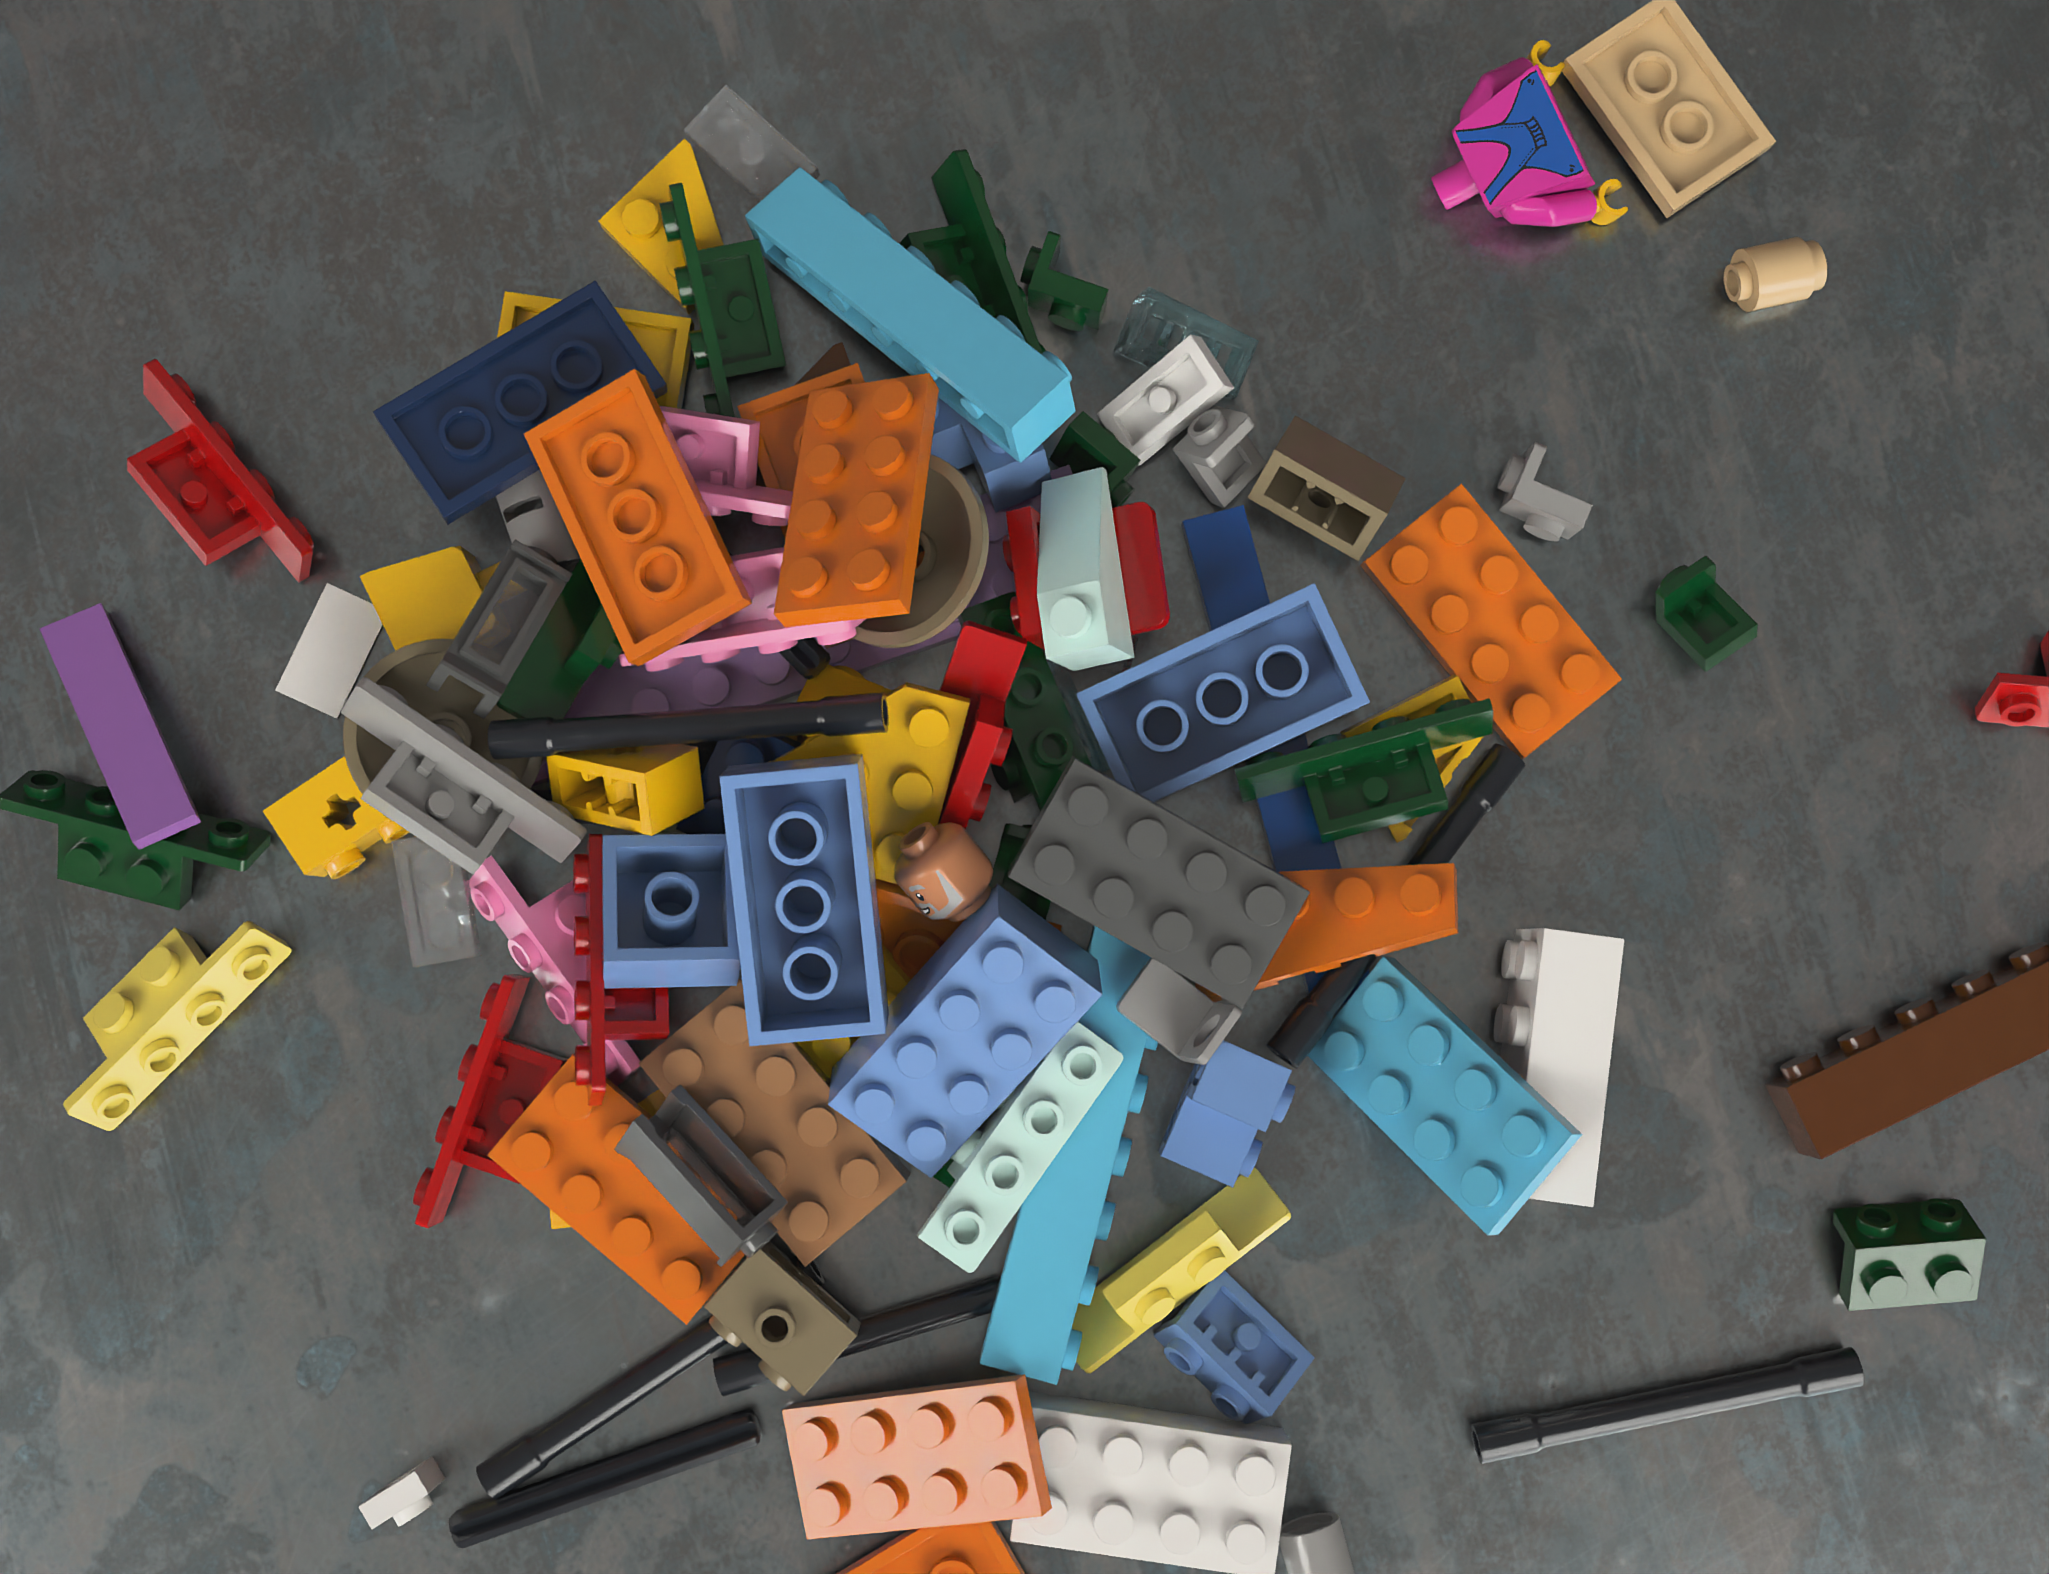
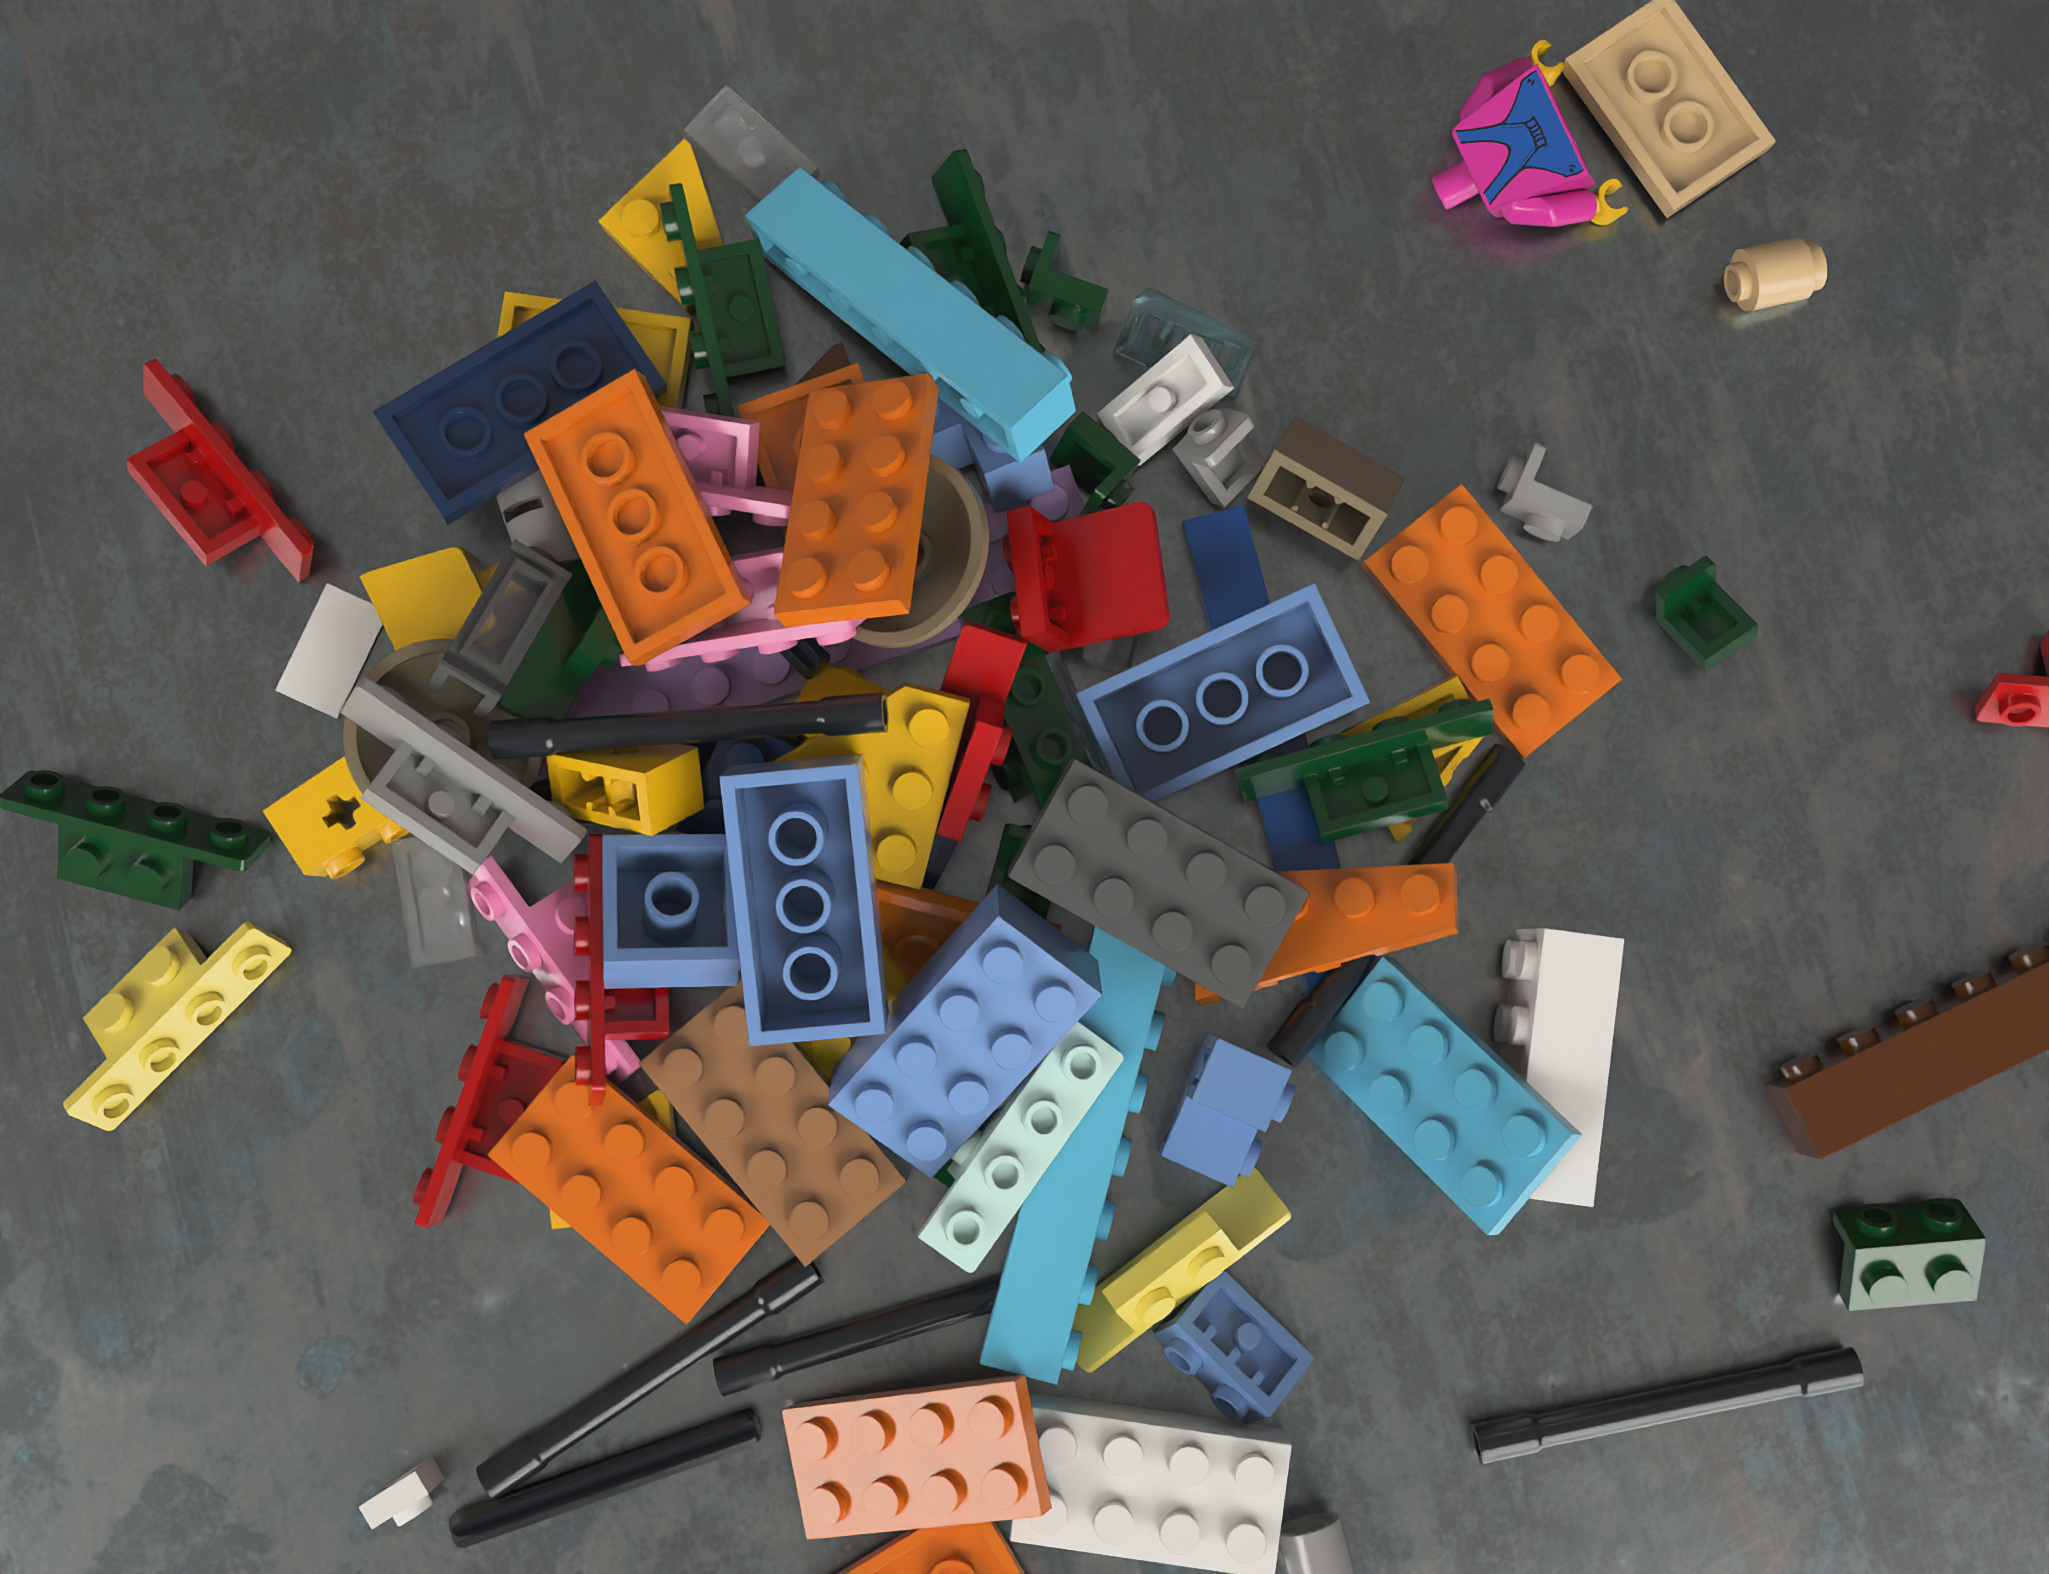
medium lavender tile [39,603,201,850] -> none
dark grey window [614,1084,788,1267] -> none
dark tan brick [704,1241,861,1396] -> none
nougat head [894,822,993,922] -> none
light aqua slope [1037,467,1135,671] -> none
light grey bracket [1116,958,1243,1065] -> none

